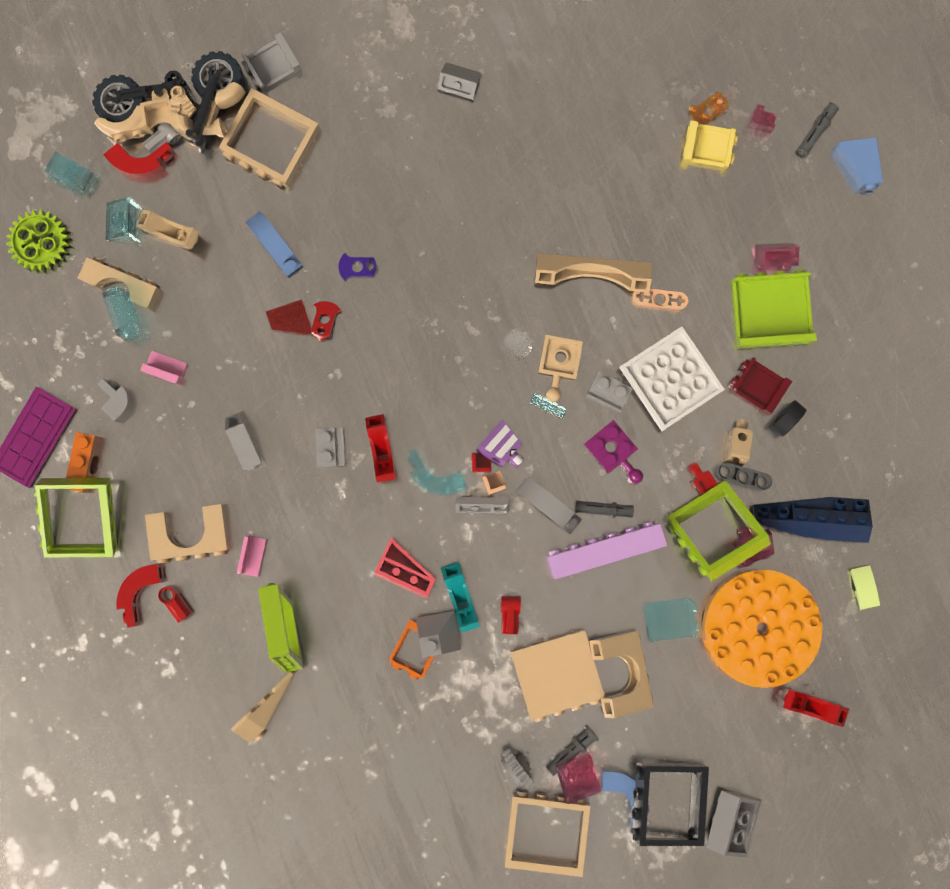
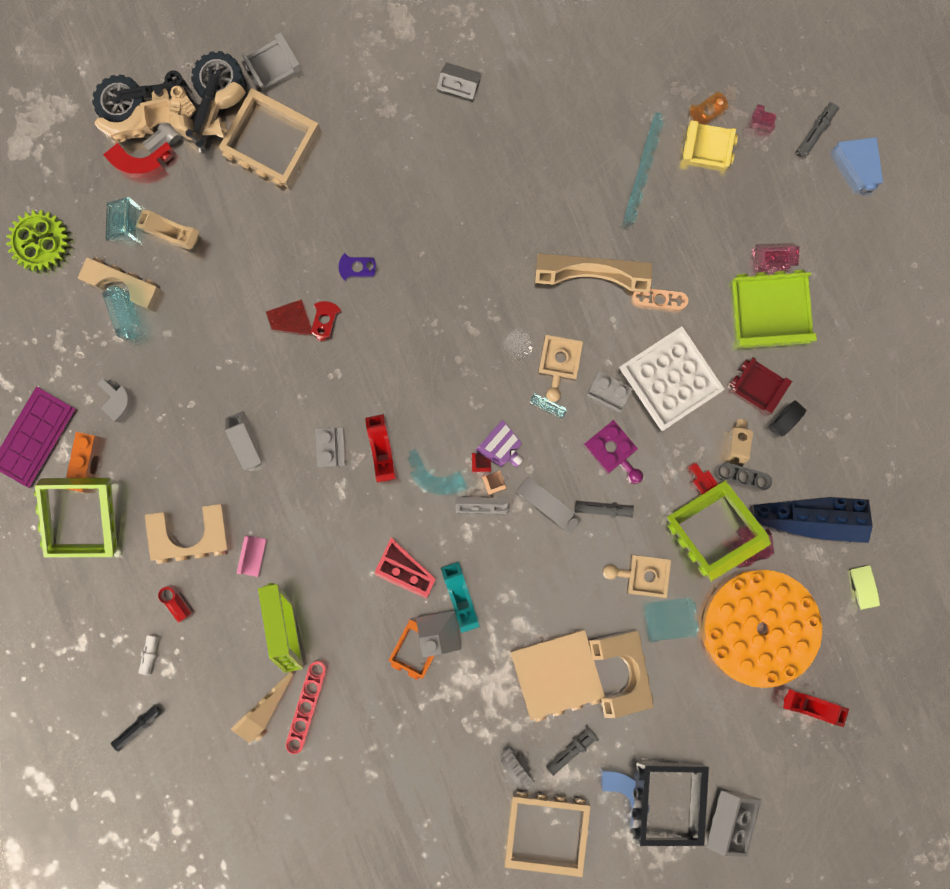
clear light blue brick [44,151,94,193] -> none
red arch [116,563,164,628] -> none
bright pink panel [140,351,187,385] -> none
medium blue arch [246,211,302,276] -> none
red piece [501,596,521,634] -> none
lavender brick [546,521,667,580] -> none
clear pink plate [555,754,602,804] -> none
none -> black pin [111,704,163,752]
none -> white pin [138,635,159,675]
none -> coral beam [286,660,328,754]
none -> tan plate [603,555,671,598]
none -> clear light blue plate [622,112,664,226]

